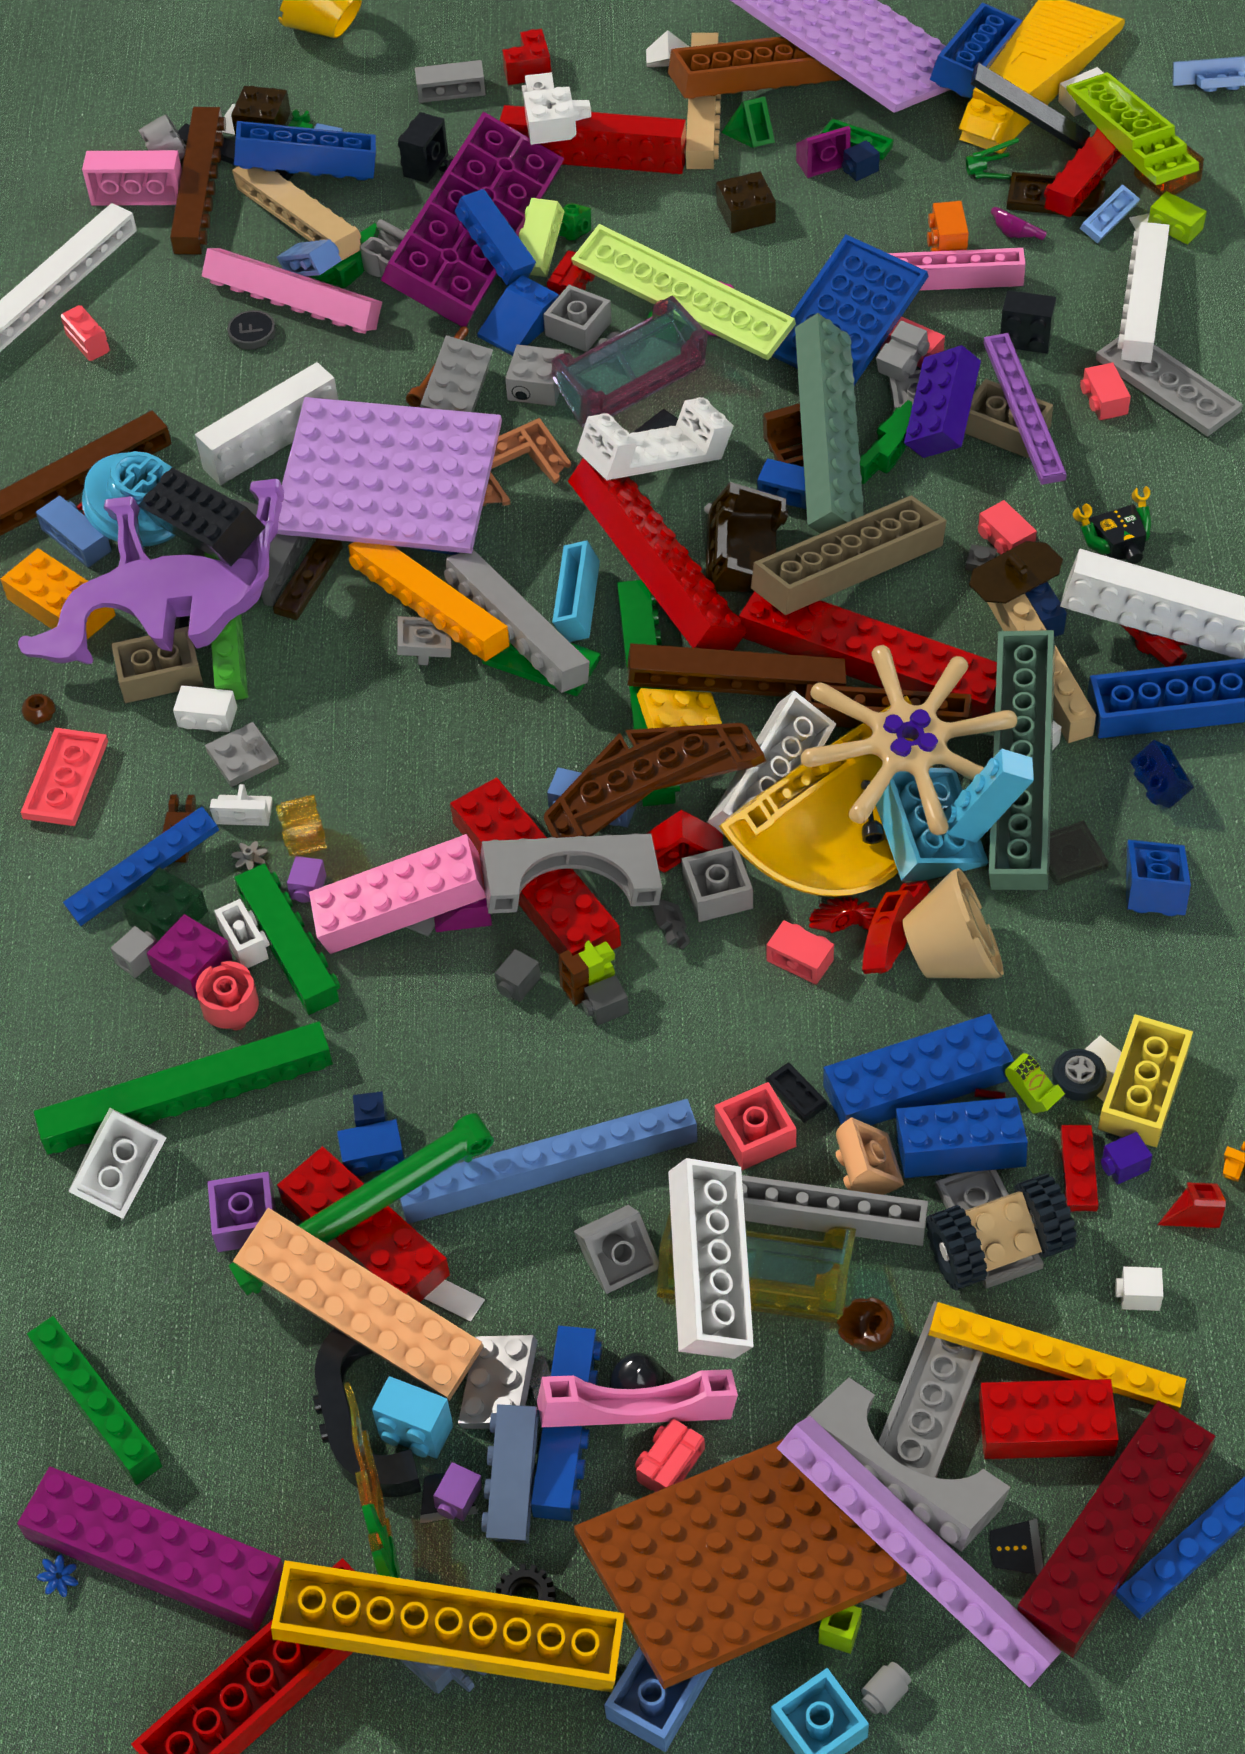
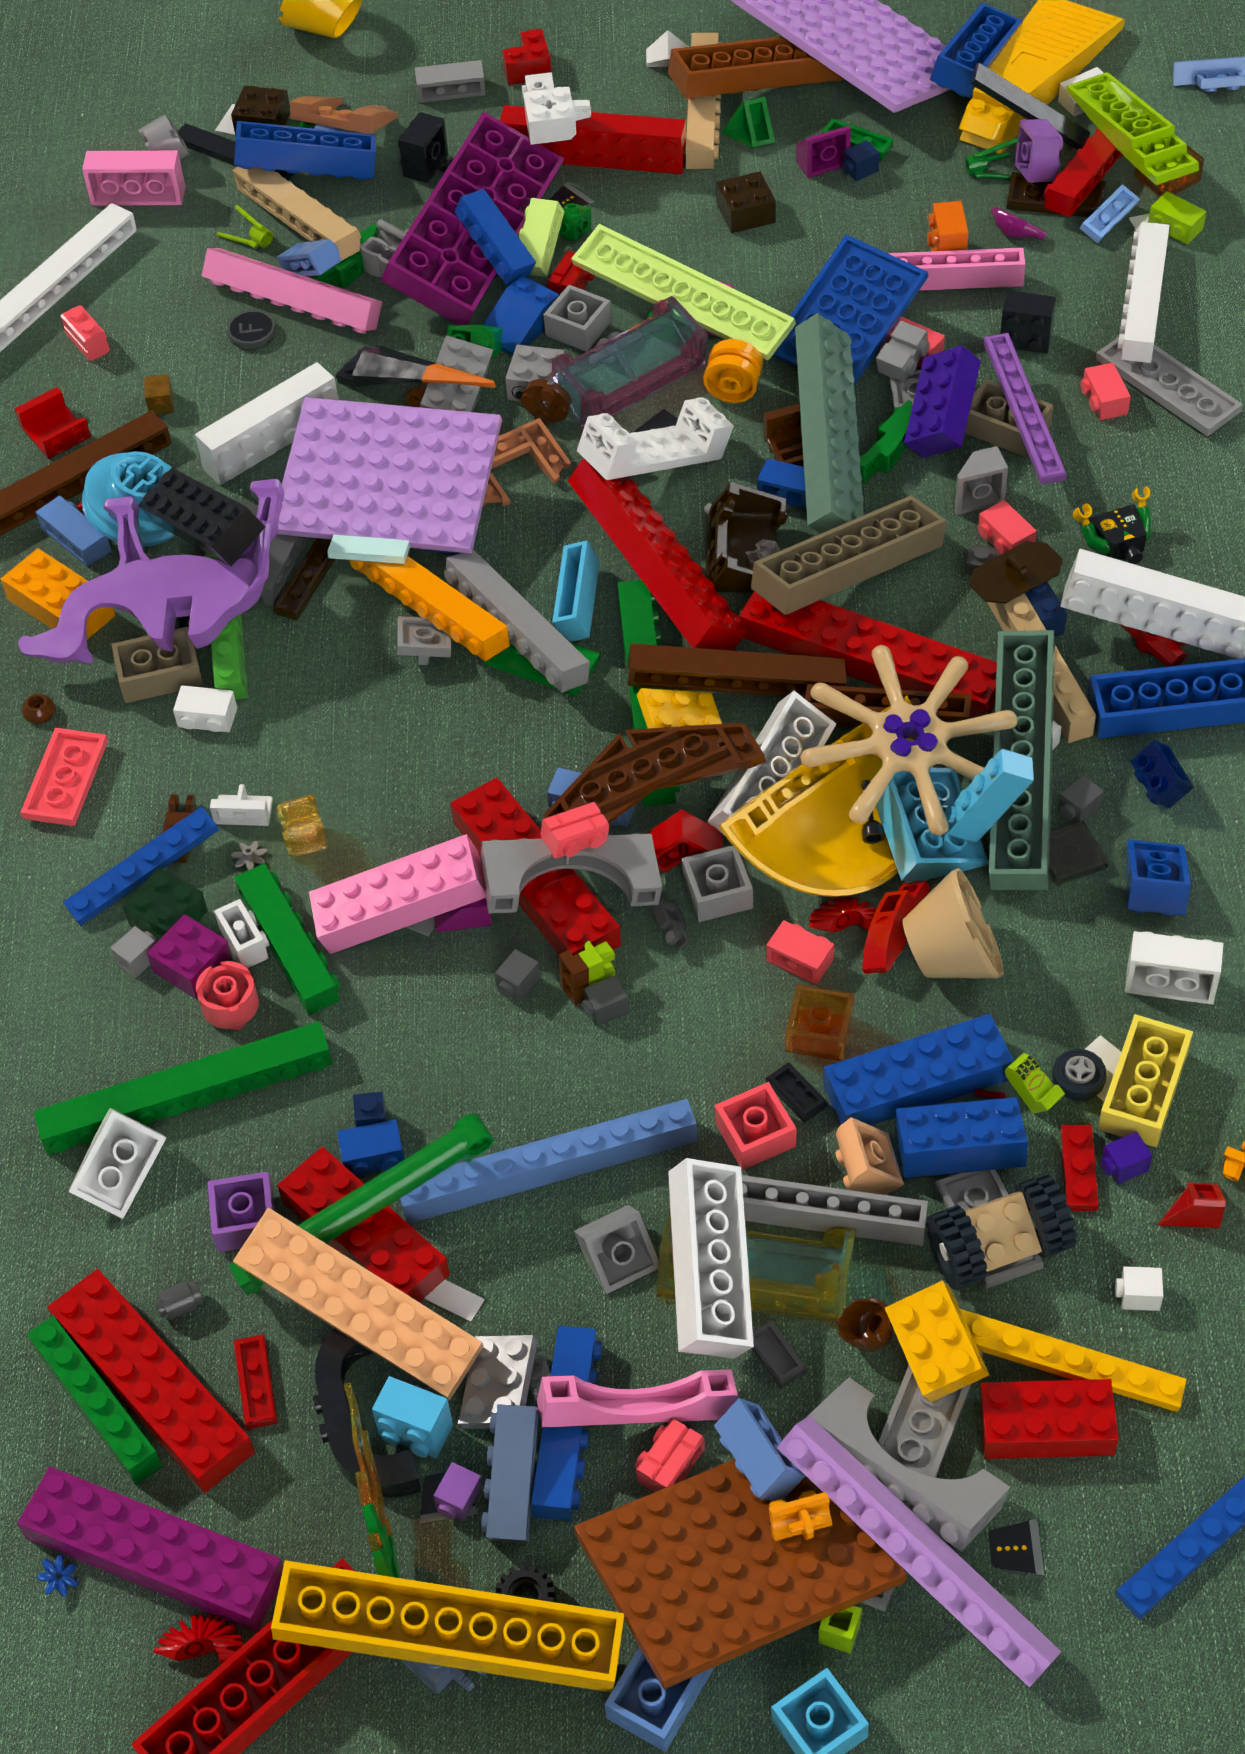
reddish brown brick [170,107,226,255] -> none
light grey hinge [205,722,279,787] -> none
medium lavender brick [287,856,326,903] -> none
black hair [610,1352,665,1389] -> none
light grey brick [861,1662,911,1715] -> none
dark red brick [1017,1400,1216,1658] -> none
none -> red panel [14,387,91,459]
none -> red brick [47,1268,255,1494]
none -> pearl gold brick [144,374,174,415]
none -> red hair [153,1614,243,1664]
none -> dark grey brick [155,1280,204,1321]
none -> lime plant [217,205,274,249]
none -> red tile [233,1334,278,1430]
none -> nougat wedge [290,96,398,134]
none -> light aqua tile [327,535,410,564]
none -> black plate [335,346,496,388]
none -> green slope [447,325,503,358]
none -> reddish brown plate [520,379,572,424]
none -> coral brick [540,802,609,859]
none -> black sticker [549,182,595,208]
none -> light orange wheel [703,339,763,403]
none -> medium blue brick [714,1398,805,1501]
none -> clear plate [746,539,780,563]
none -> dark grey tile [751,1320,807,1389]
none -> light orange hips [769,1490,832,1541]
none -> clear orange brick [785,984,855,1061]
none -> yellow brick [885,1280,989,1402]
none -> light grey slope [954,446,1008,515]
none -> medium lavender brick [1015,119,1063,183]
none -> dark grey brick [1058,775,1104,826]
none -> white brick [1125,931,1223,1005]

